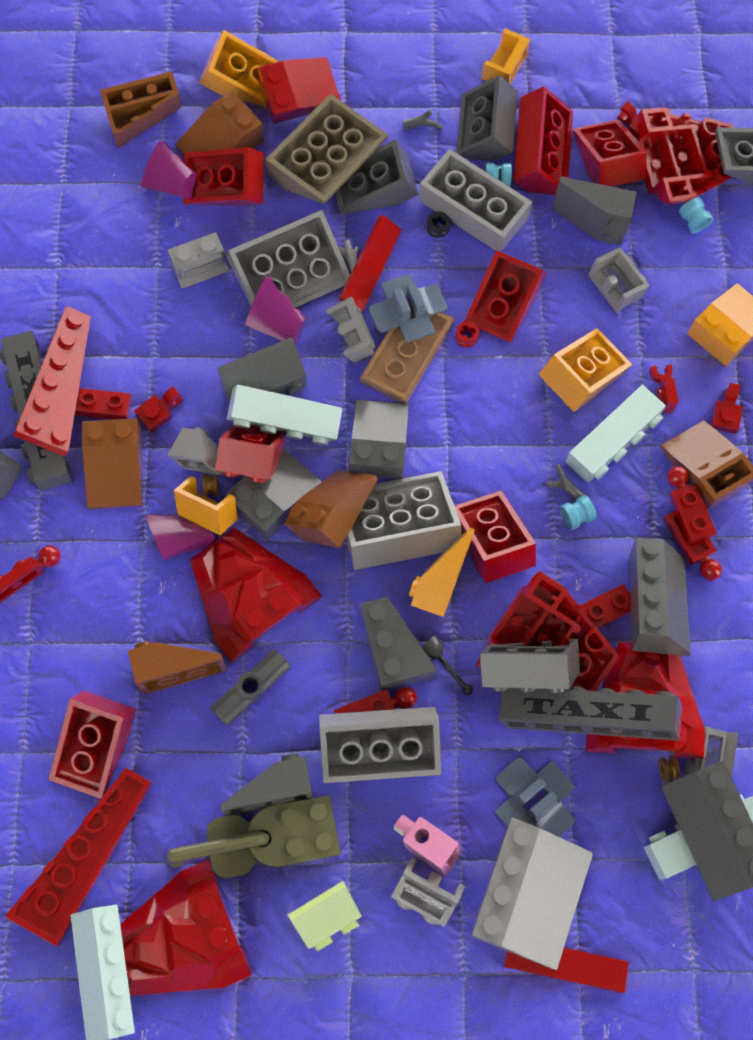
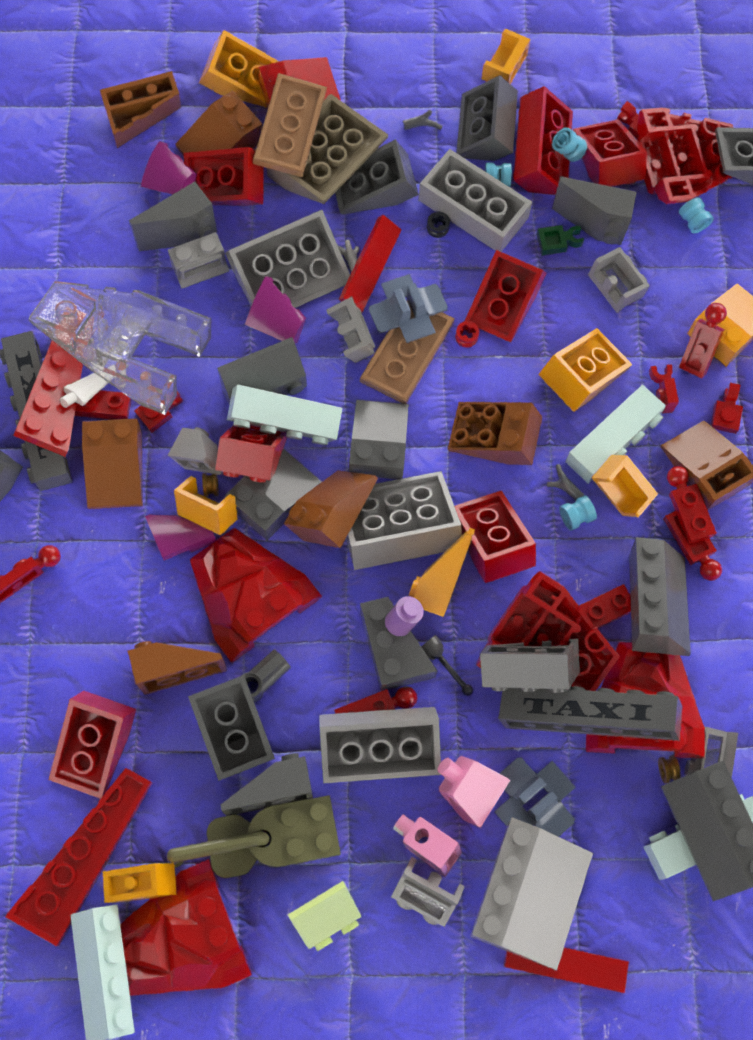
none -> clear wedge [28,281,211,414]
none -> white bar [60,362,132,408]
none -> light orange panel [103,863,177,903]
none -> dark grey slope [129,182,217,251]
none -> dark grey slope [188,675,275,781]
none -> medium nougat tile [253,73,327,178]
none -> medium lavender brick [385,596,424,636]
none -> bright pink torso [438,756,510,828]
none -> dark orange slope [448,402,542,465]
none -> dark green plate [536,225,584,256]
none -> medium azure wheel [552,128,587,162]
none -> light orange panel [592,455,658,517]
none -> red plate [679,302,727,378]

